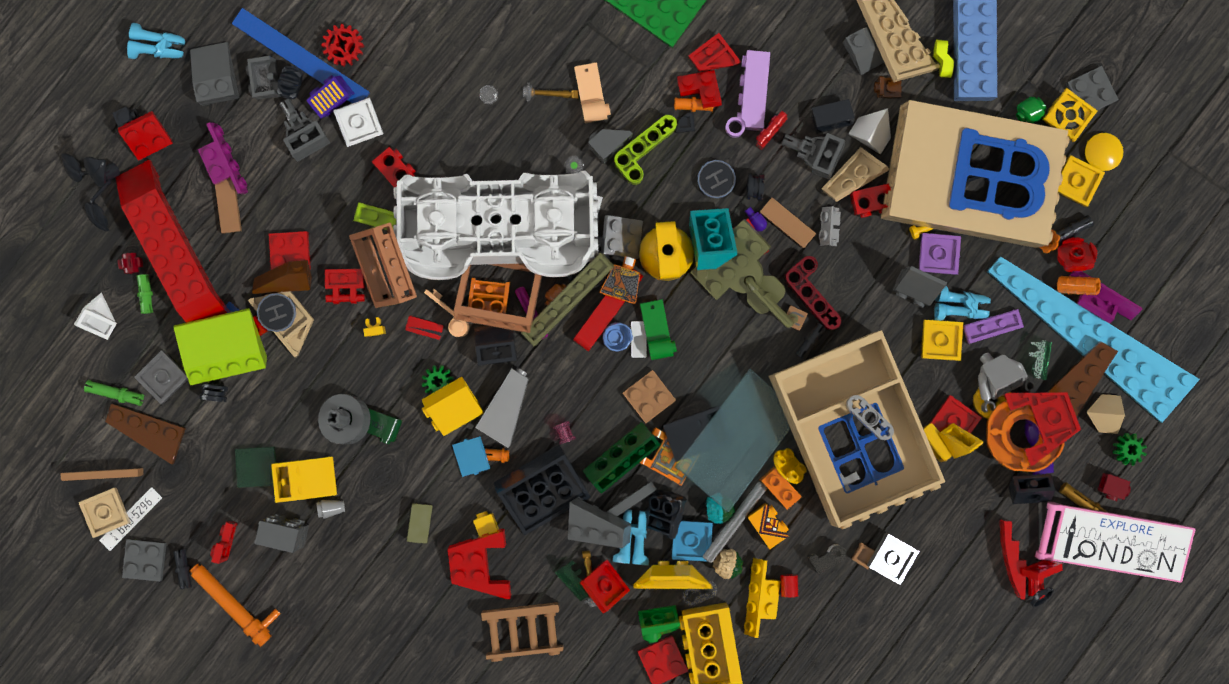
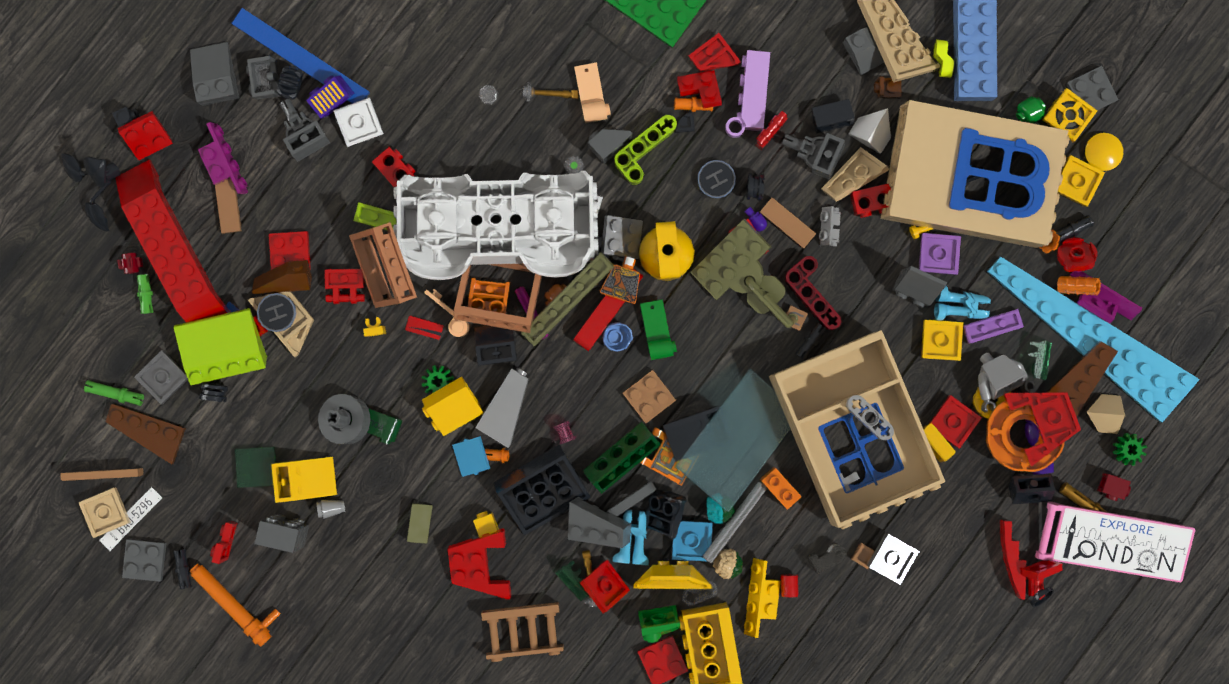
white slope [74,292,117,340] -> none
medium azure piece [127,23,185,59] -> none
red gear [322,24,364,67] -> none
white sticker [631,321,647,358] -> none
teal slope [689,208,737,270] -> none
brick [747,503,789,549] -> none
yellow dish [774,448,807,484] -> none
yellow slope [940,423,983,459] -> none

